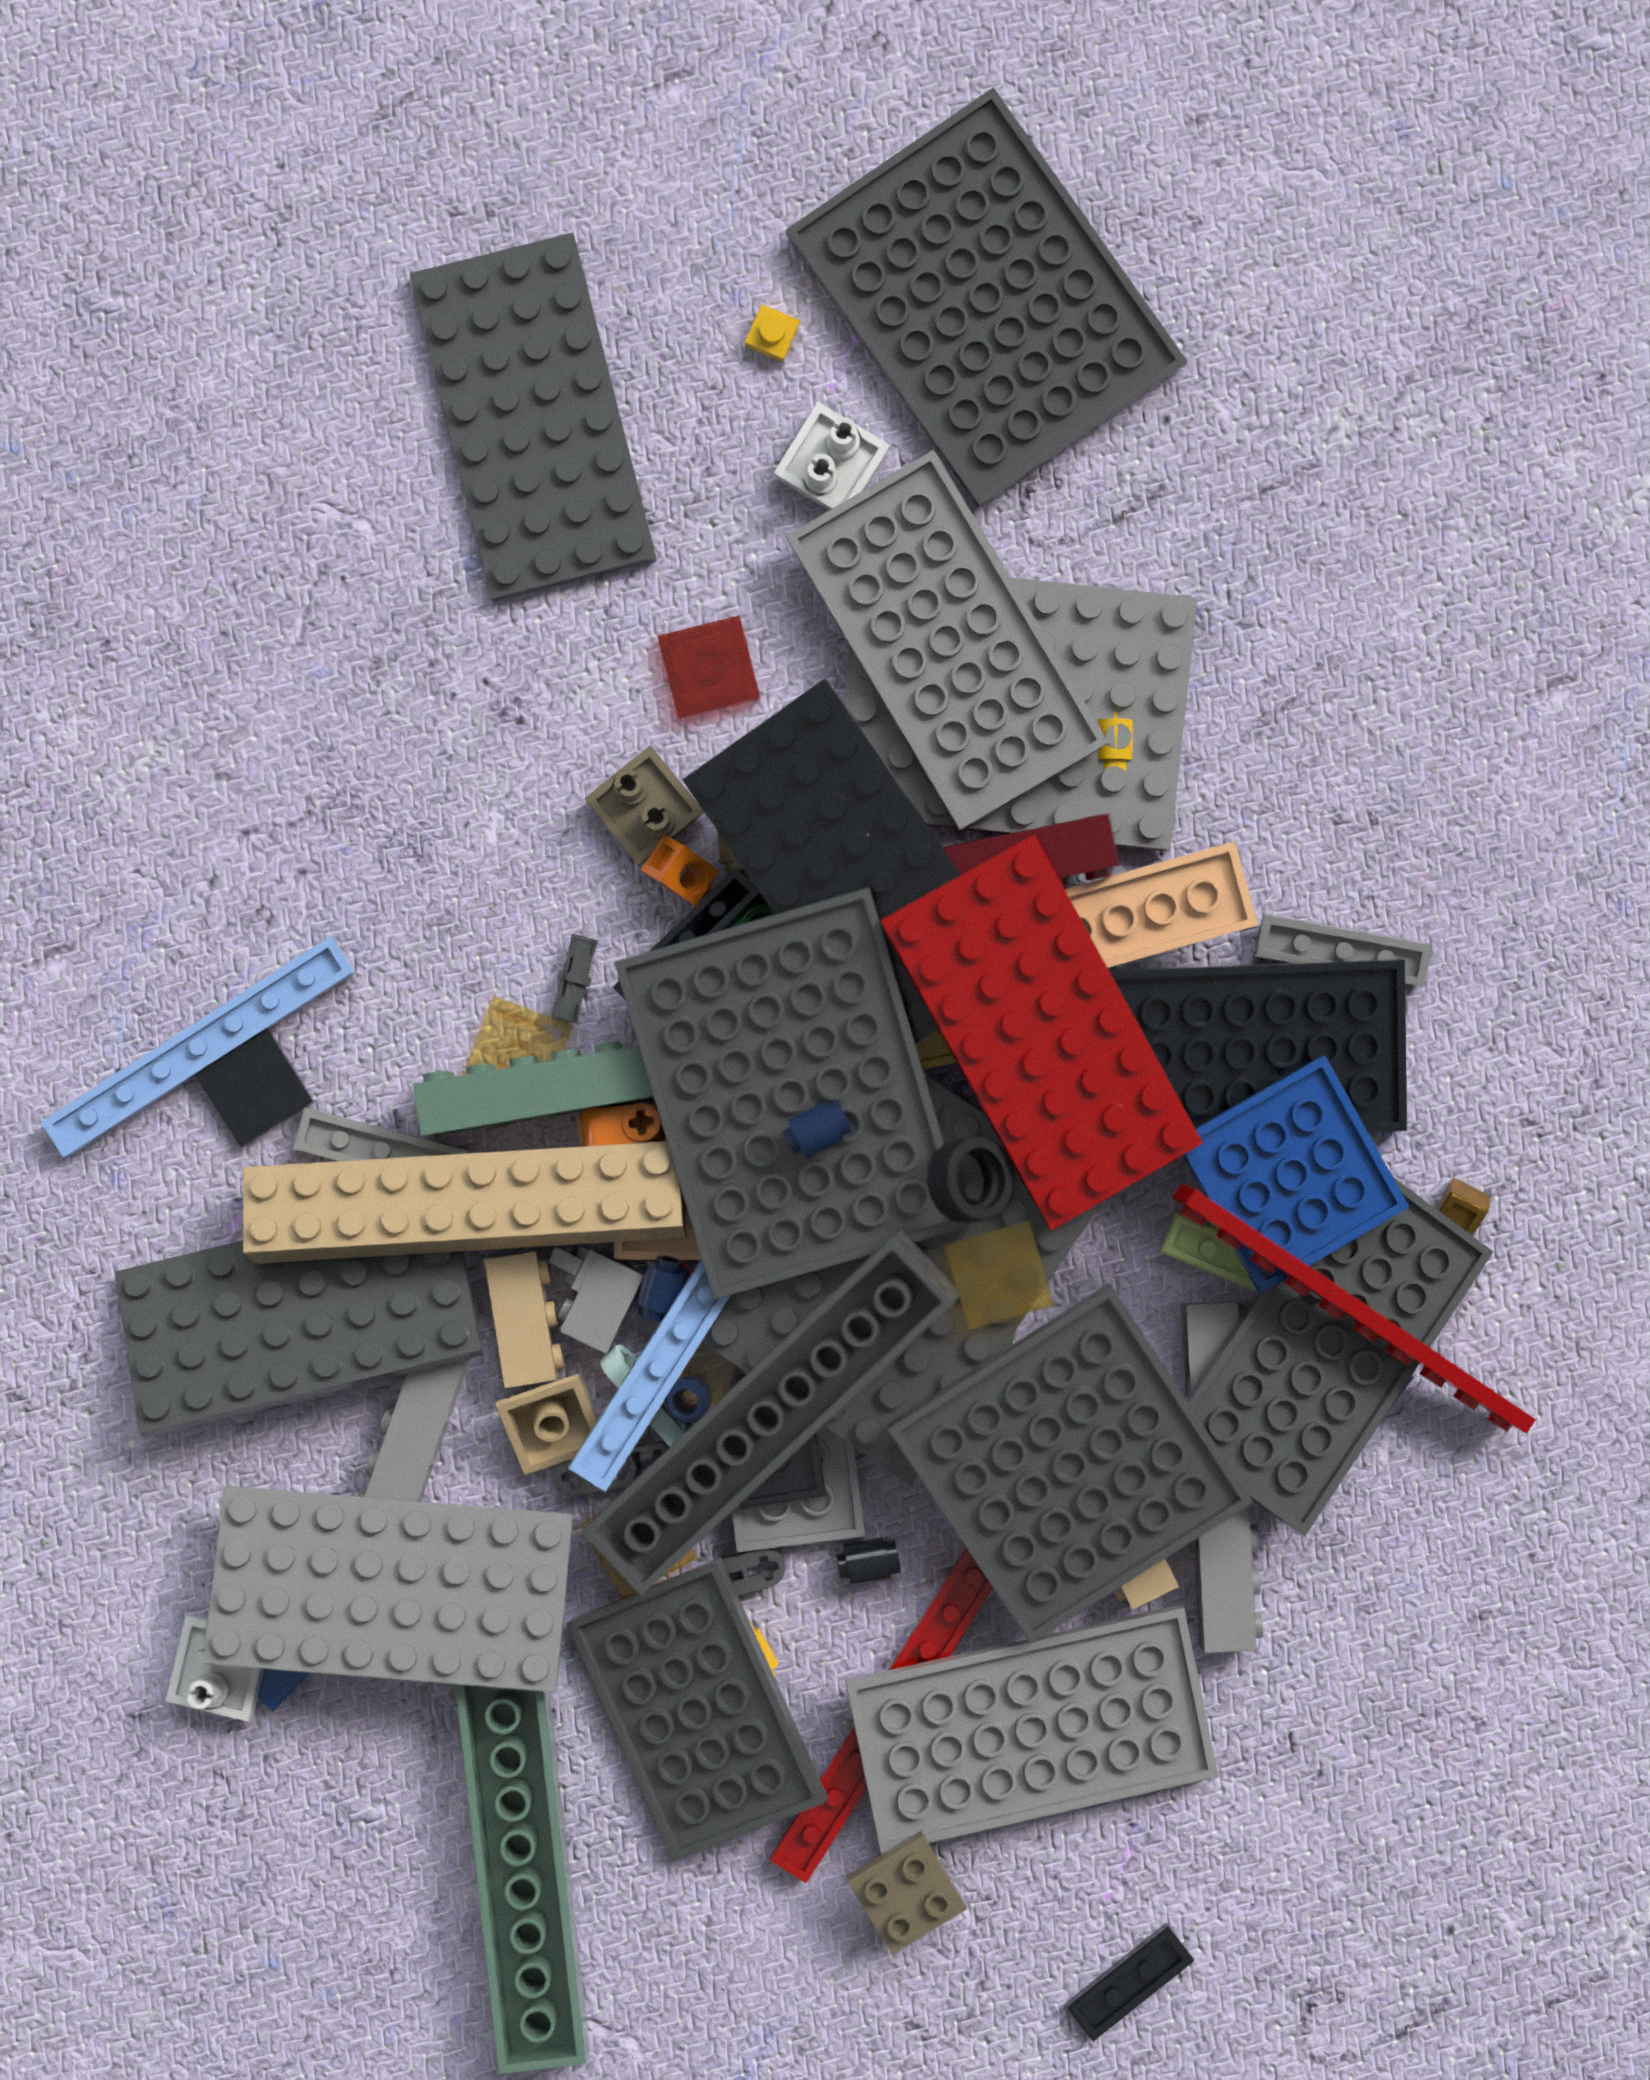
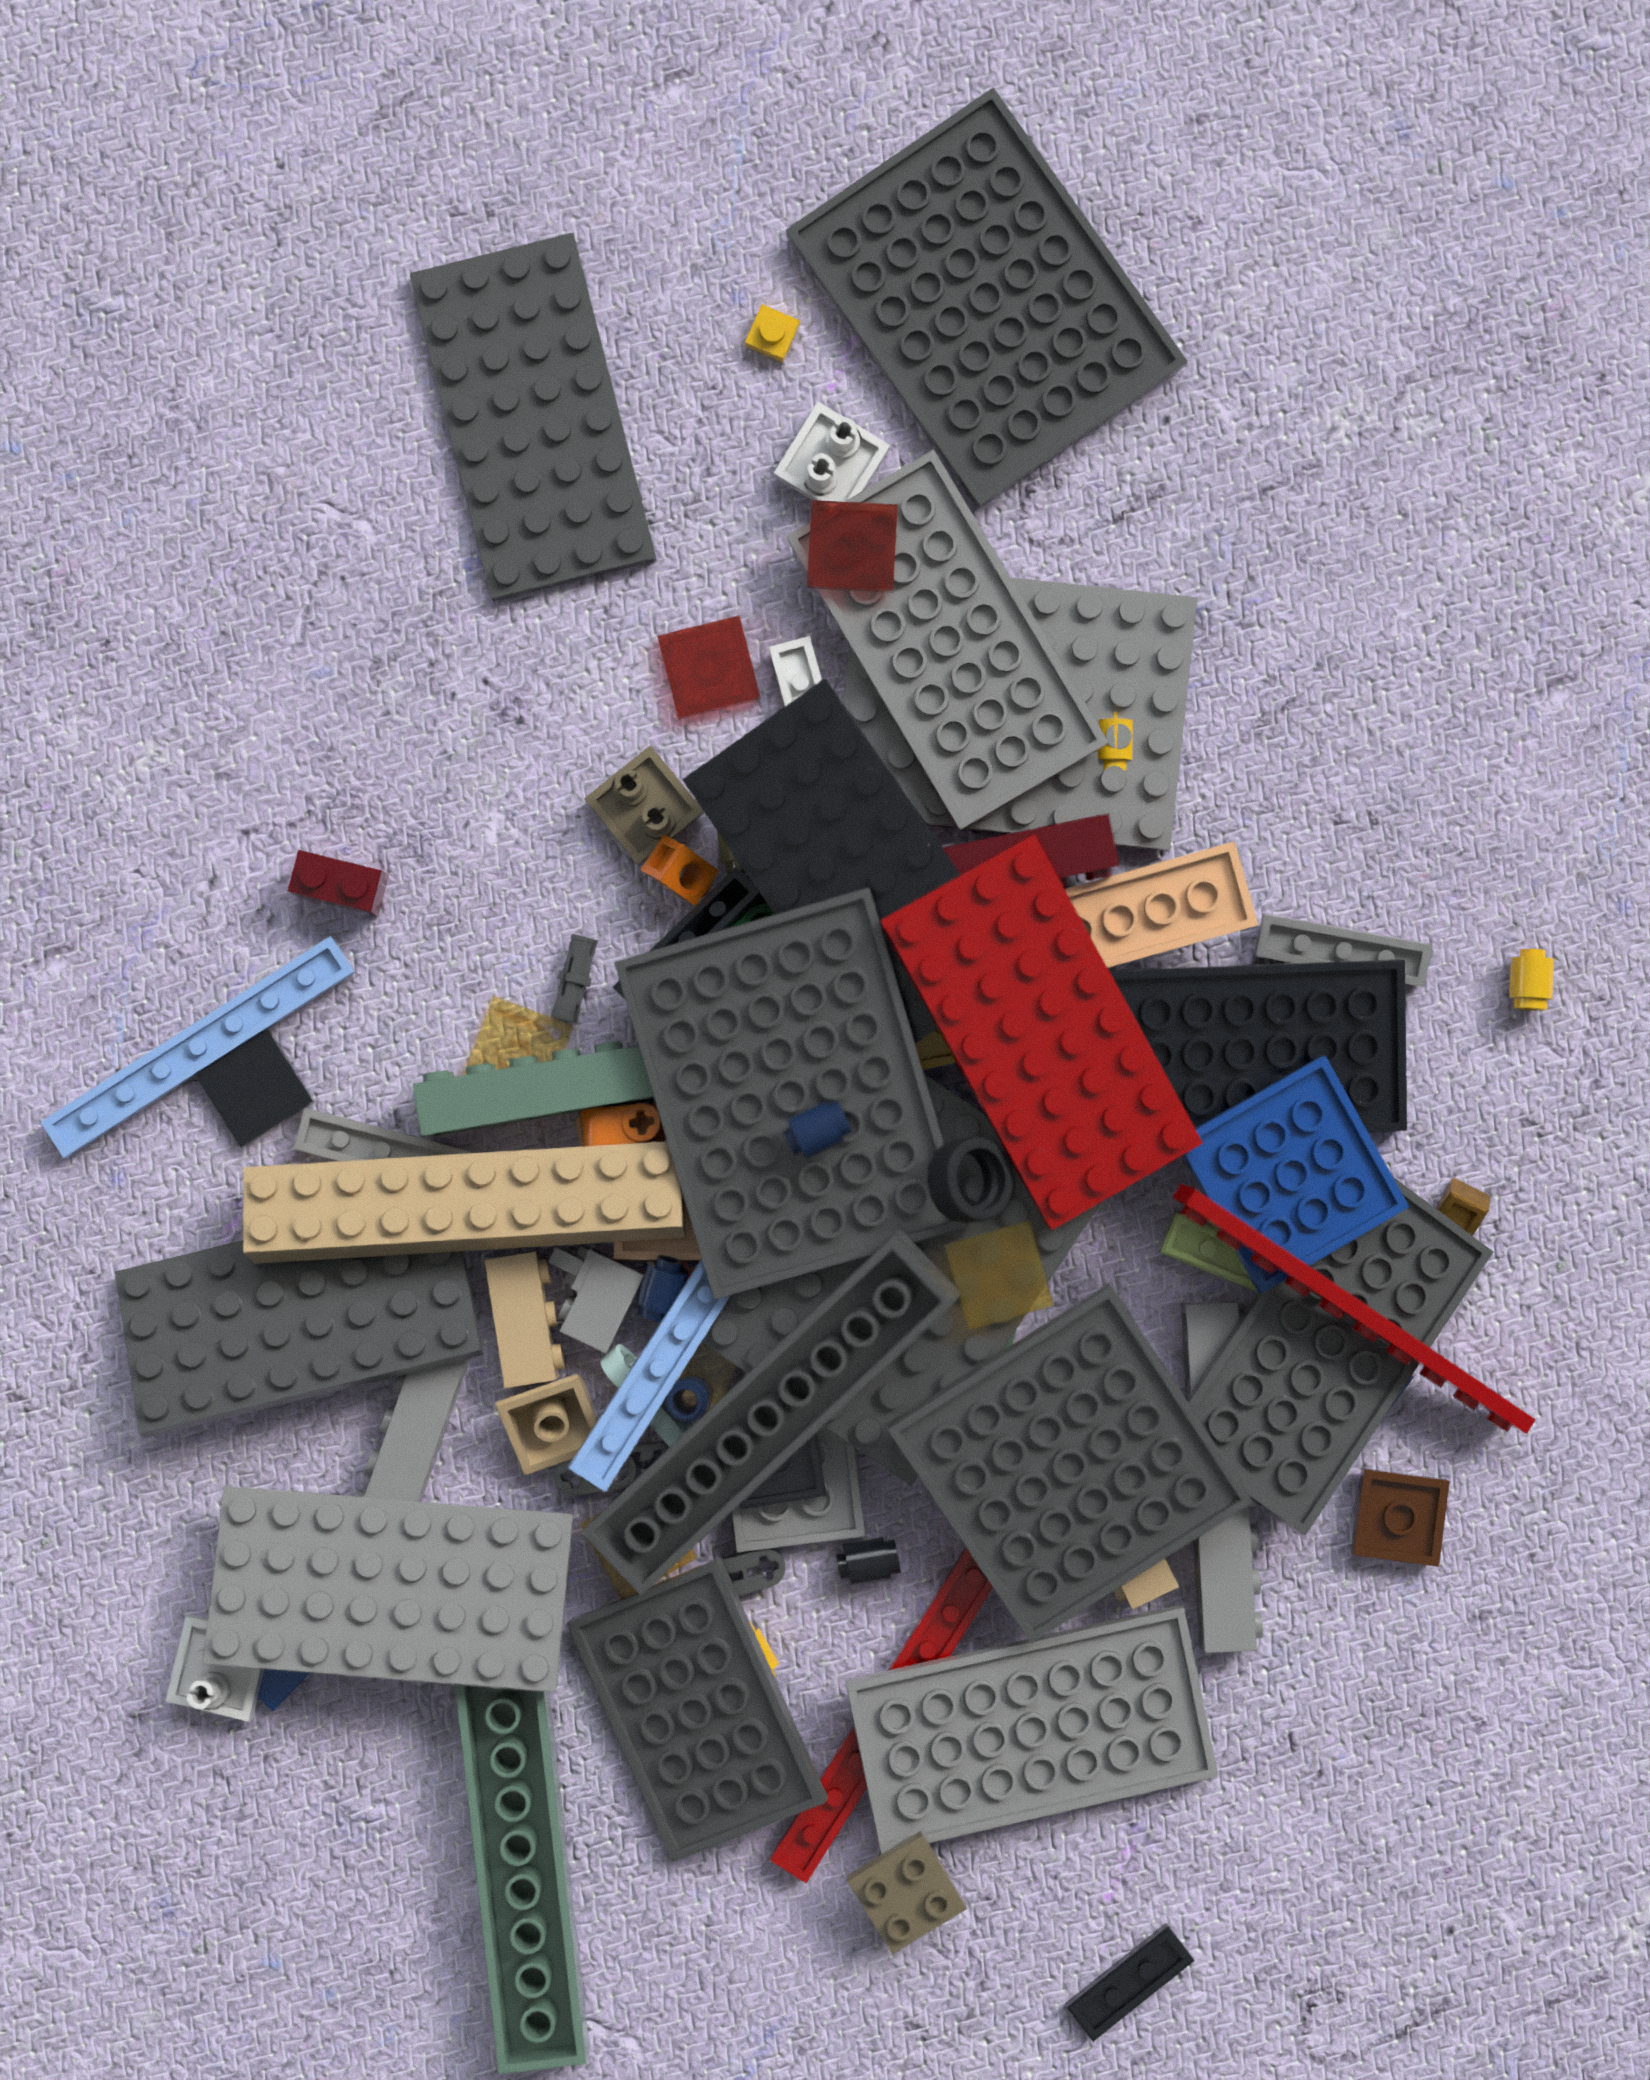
none -> dark red brick [288,850,389,916]
none -> white plate [769,636,822,706]
none -> clear red tile [807,500,898,593]
none -> reddish brown plate [1351,1468,1450,1567]
none -> yellow brick [1509,949,1554,1011]

